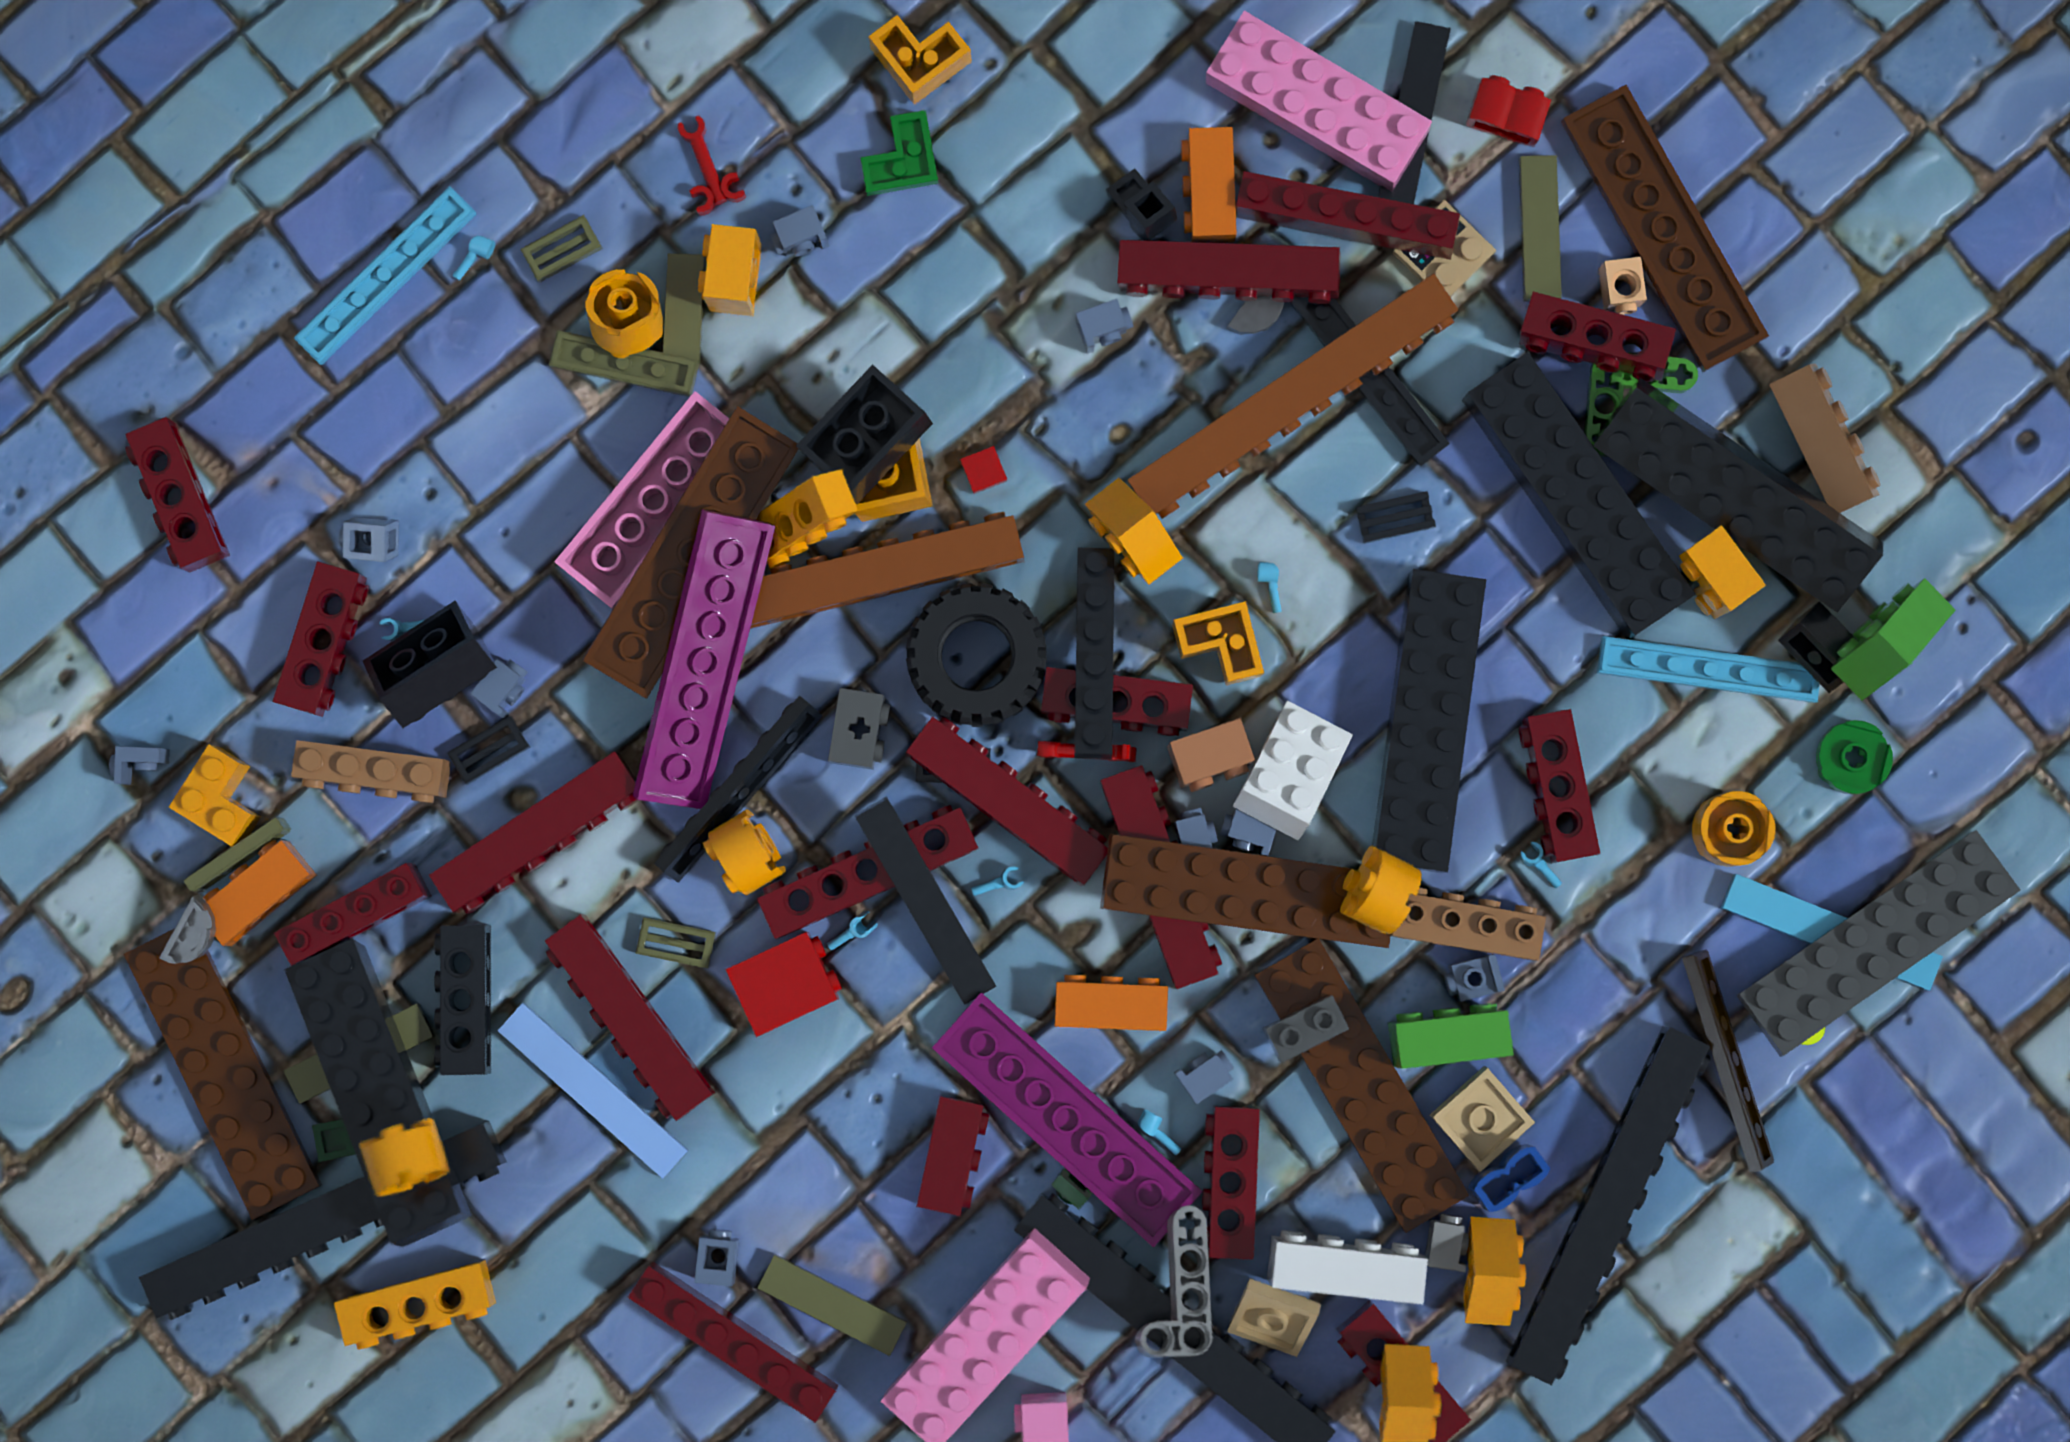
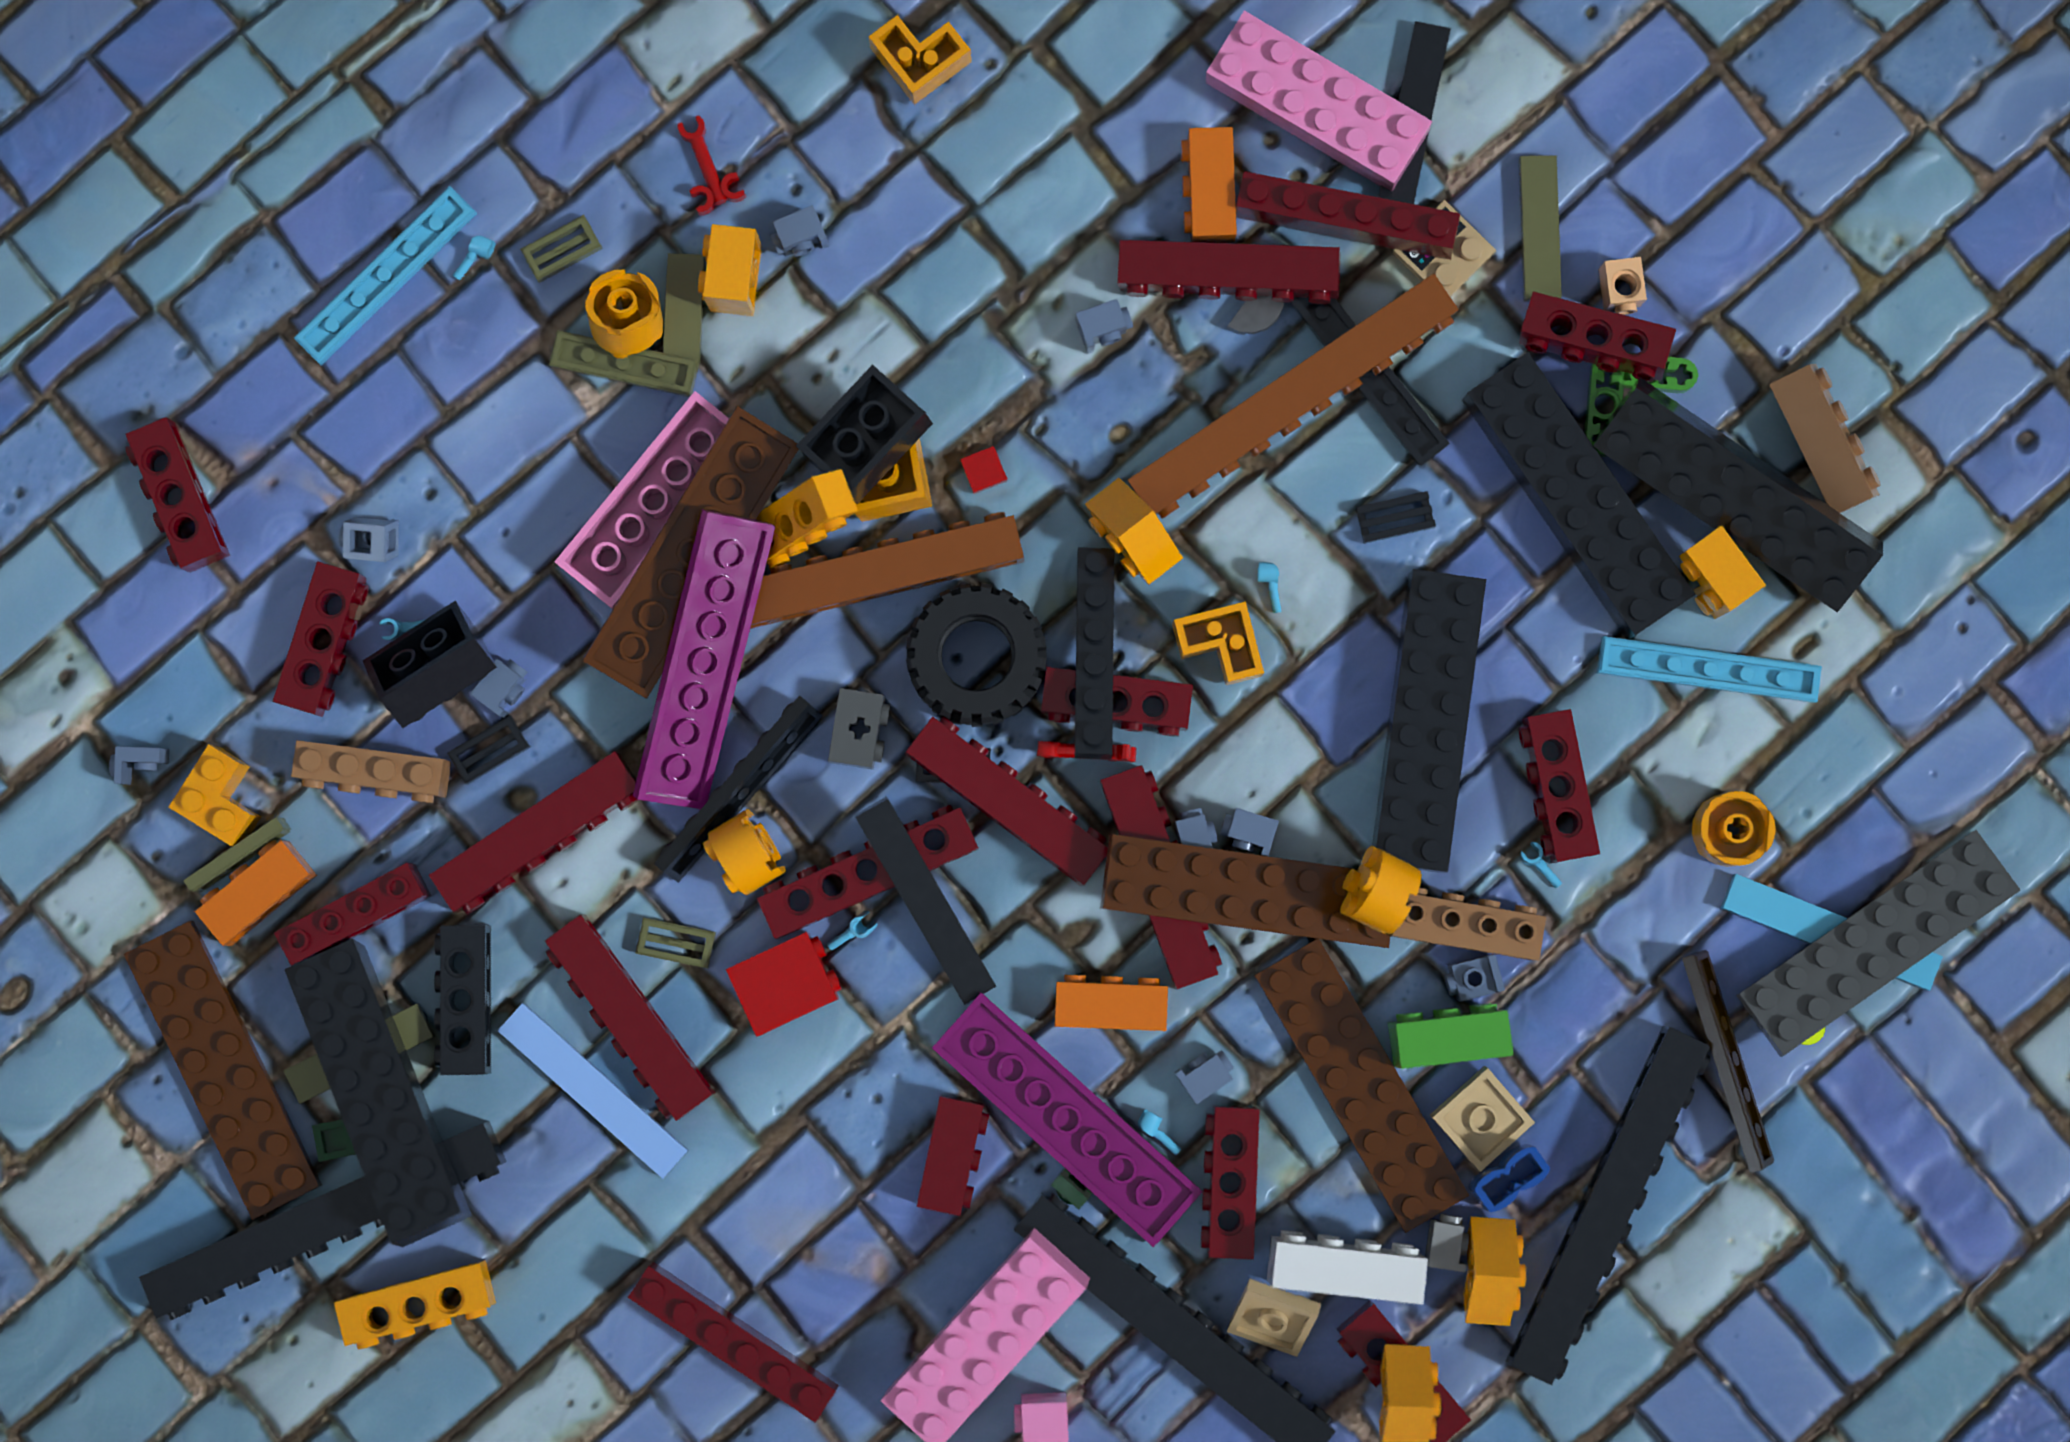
flat silver tile [159,894,216,964] -> none
light orange brick [360,1118,449,1196] -> none
sand blue brick [694,1229,739,1287] -> none
olive tile [757,1254,907,1356] -> none
green plate [860,110,938,196] -> none
medium azure hand [971,866,1024,896] -> none
black brick [1106,168,1177,241] -> none
light grey beam [1135,1206,1212,1358] -> none
nougat brick [1167,718,1255,792] -> none
white brick [1233,701,1353,841] -> none
dark grey brick [1262,995,1349,1063] -> none
red brick [1465,75,1551,147] -> none
reddish brown plate [1561,84,1769,373] -> none
black brick [1778,601,1856,693] -> none
green plate [1816,720,1893,795] -> none
bright green brick [1831,578,1956,701] -> none

